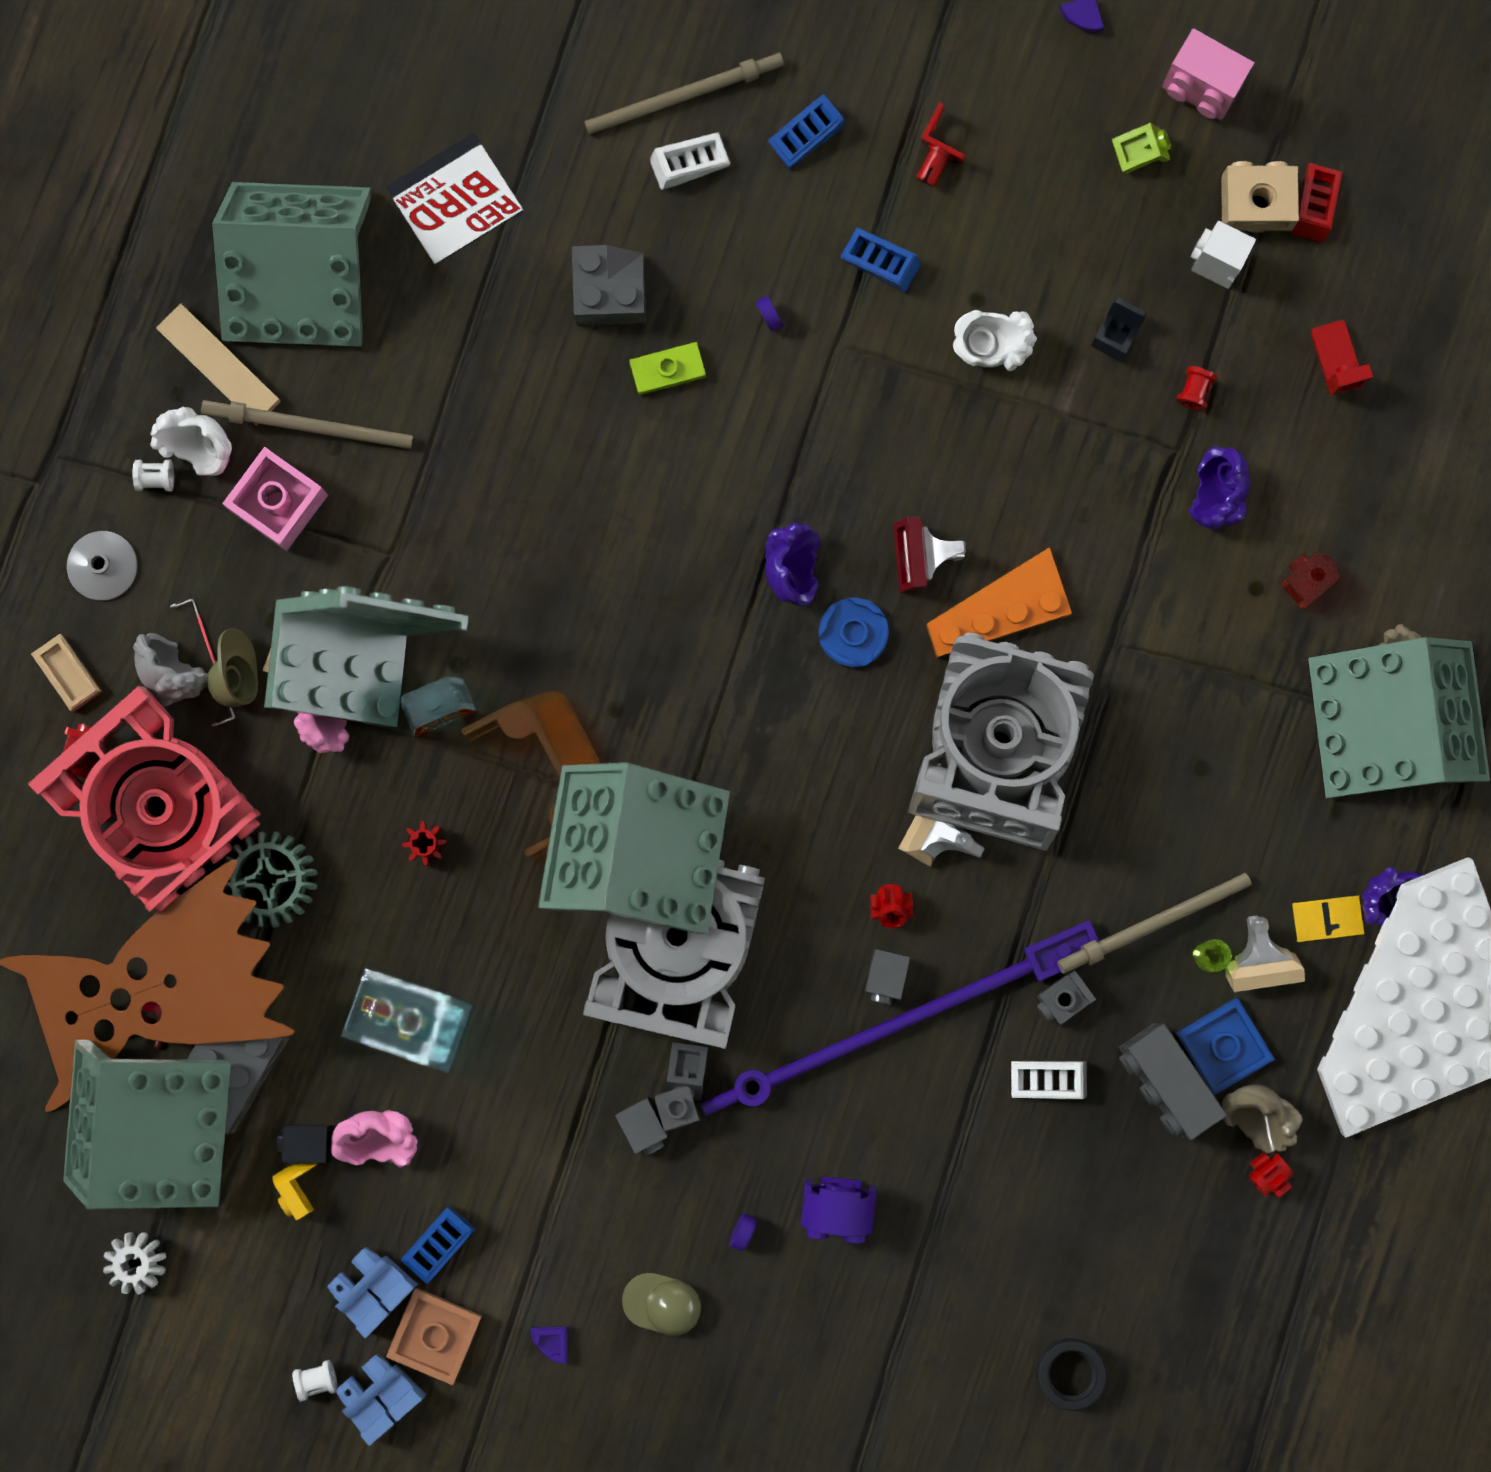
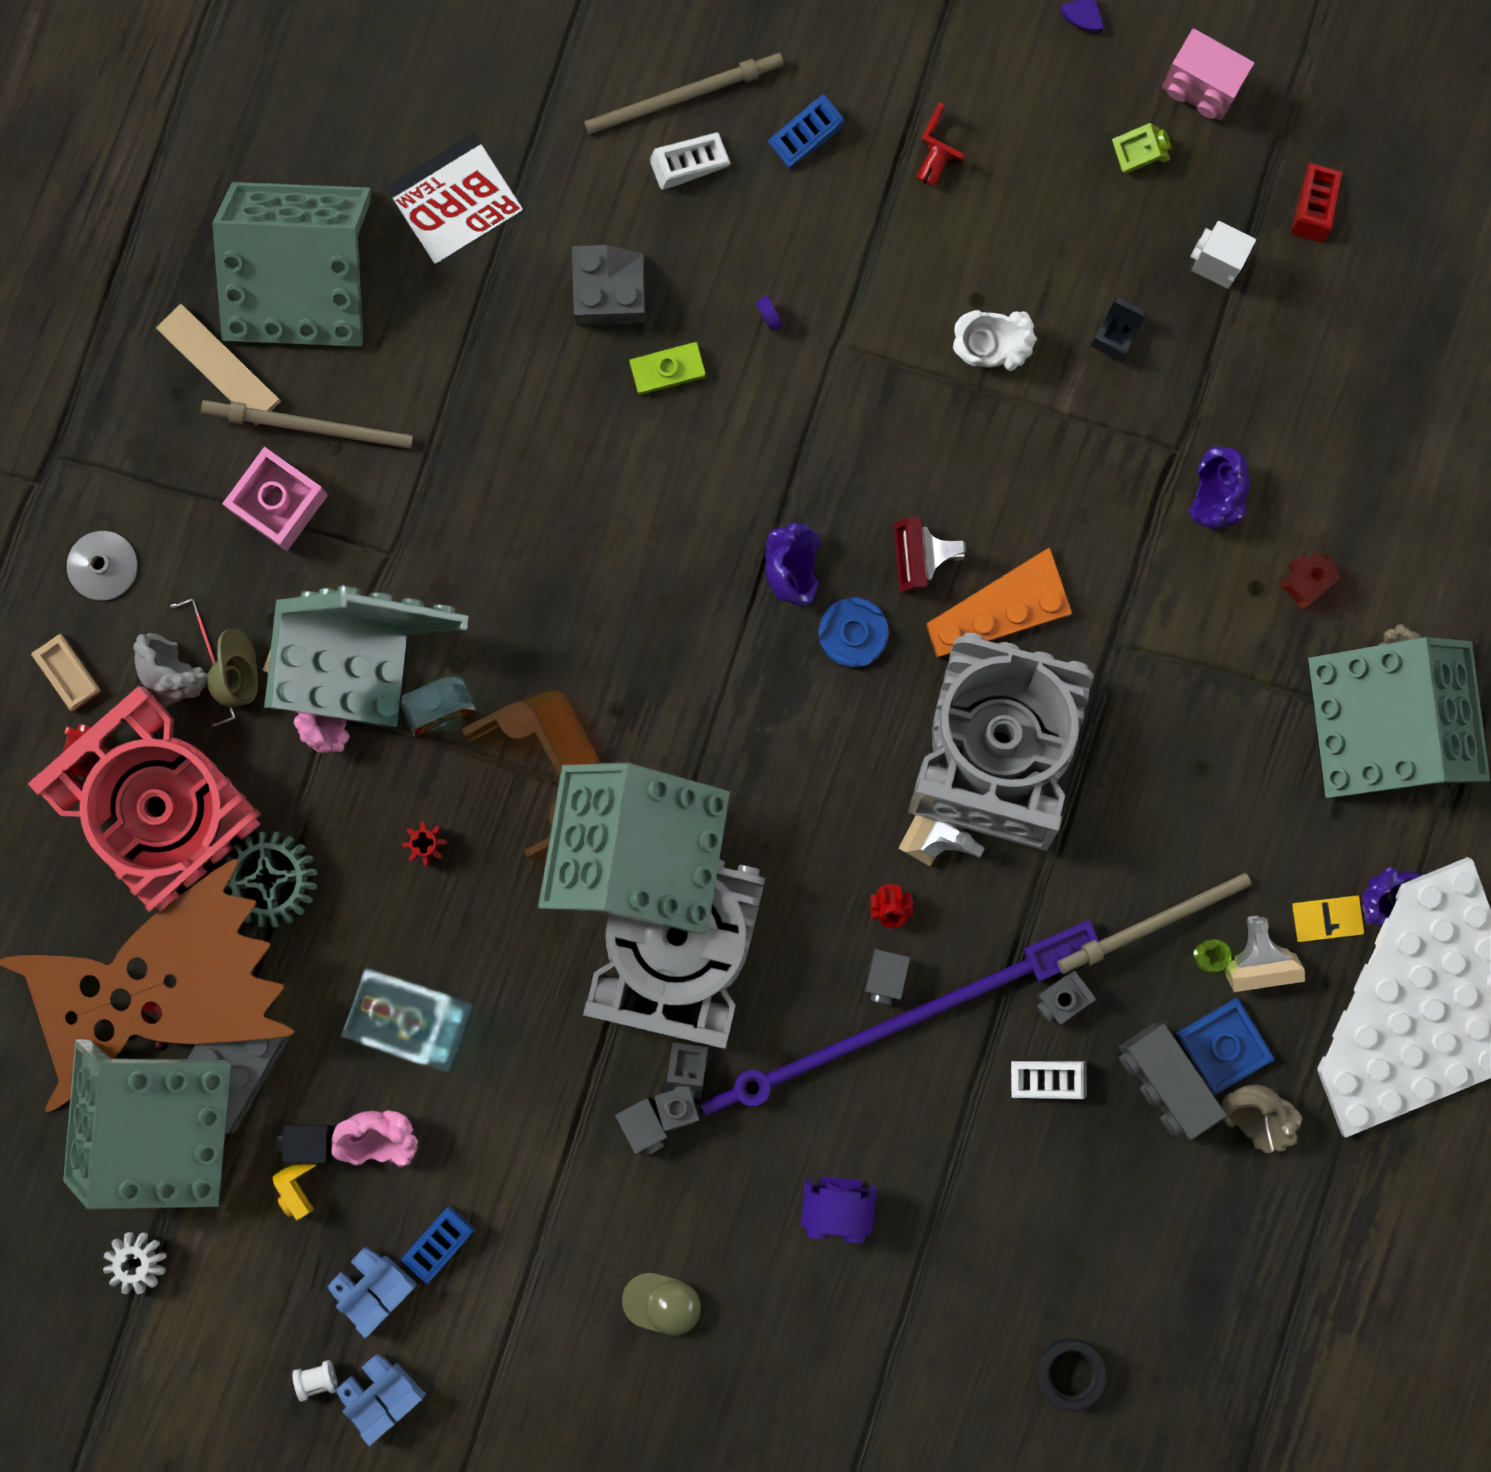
white bush [132,460,174,491] -> none
white hair [150,407,232,476] -> none
nougat plate [386,1288,483,1385] -> none
dark purple tile [530,1326,568,1364] -> none
dark purple tile [729,1213,757,1251] -> none
blue slope [840,227,921,293] -> none
red bush [1176,366,1217,411] -> none
tan brick [1222,161,1299,233] -> none
red gear [1248,1153,1294,1198] -> none
red bracket [1310,320,1373,396] -> none

